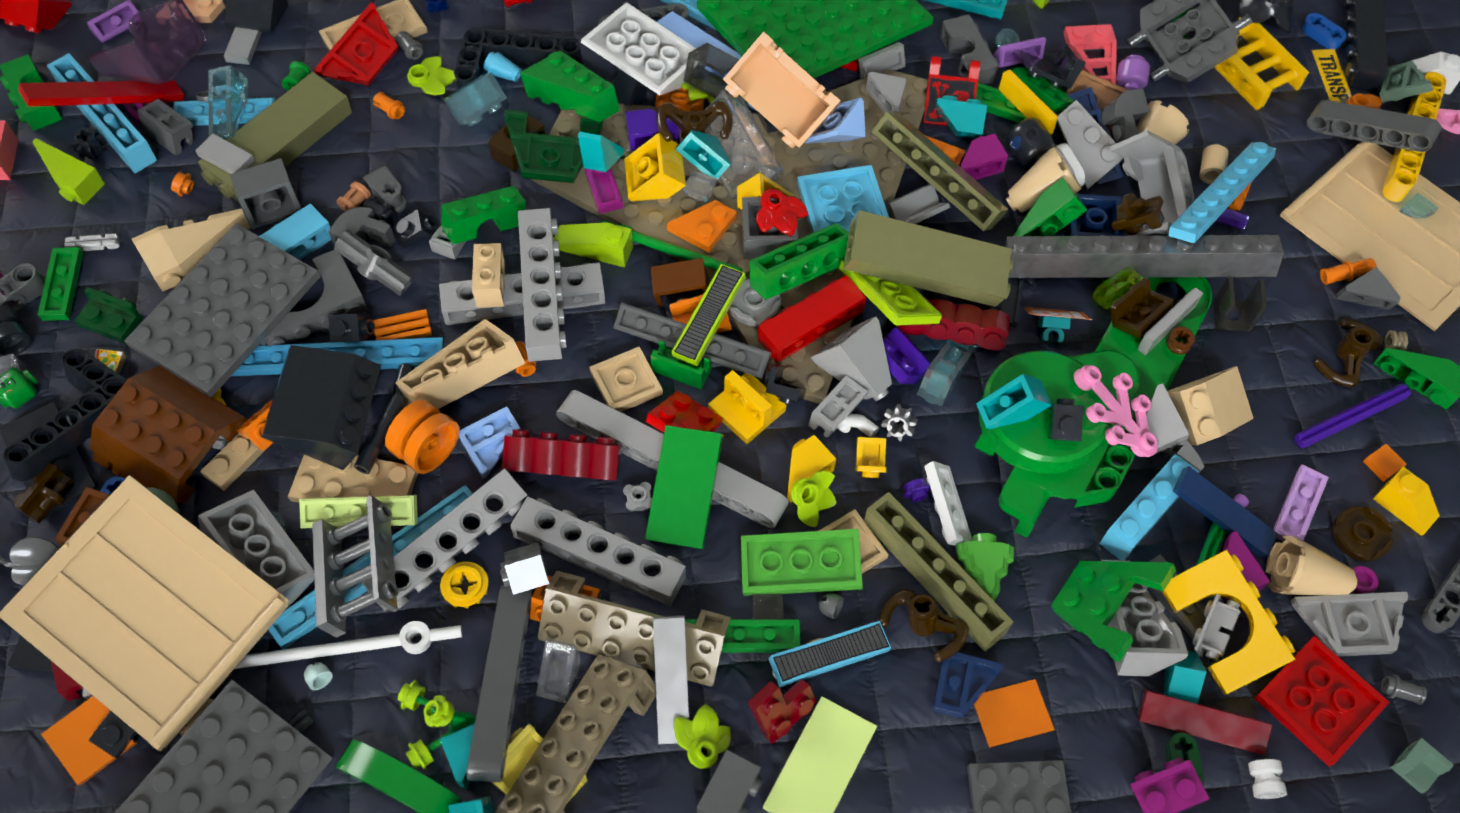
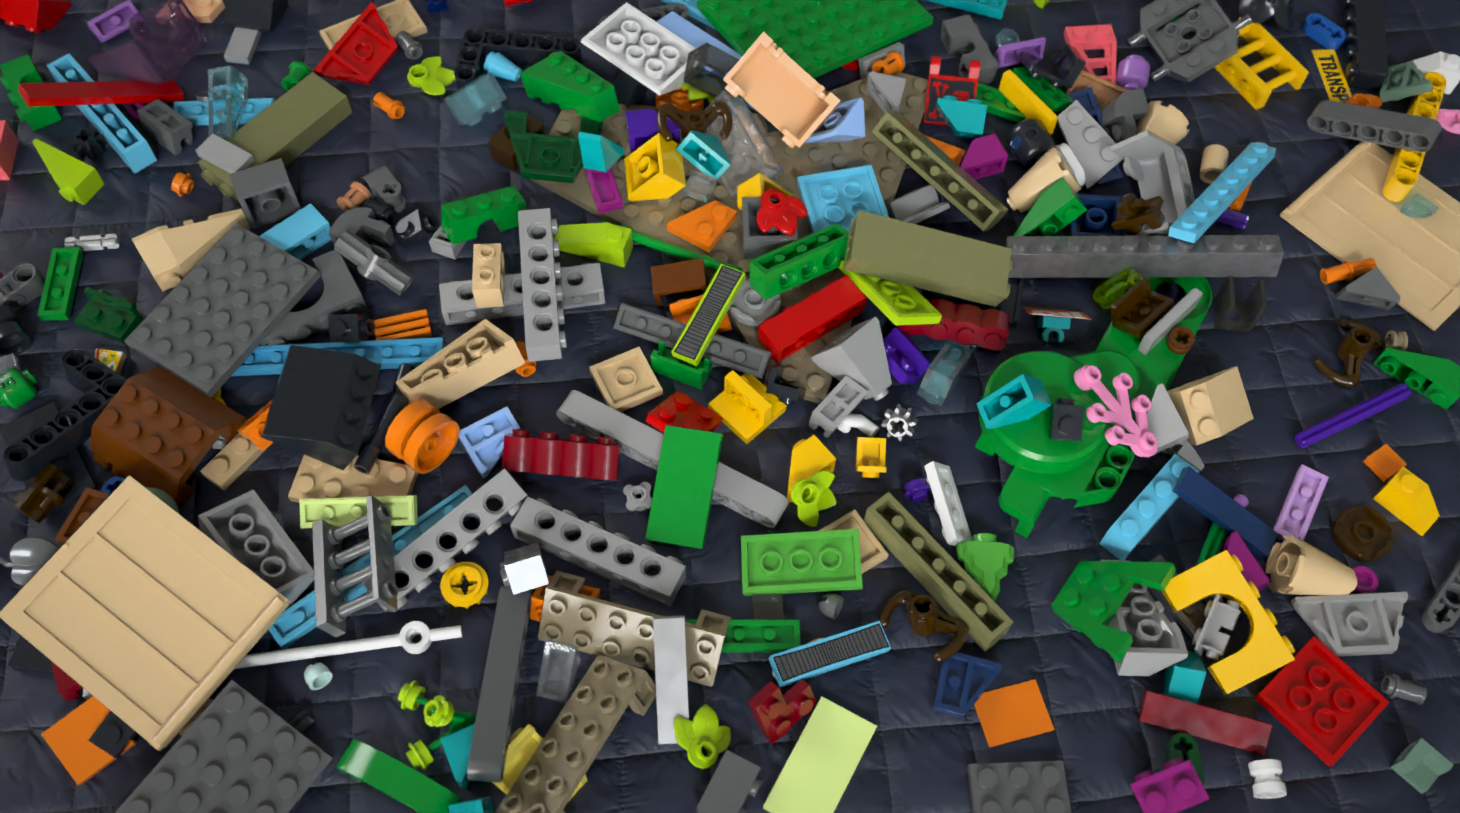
none -> orange bush [872,52,905,75]

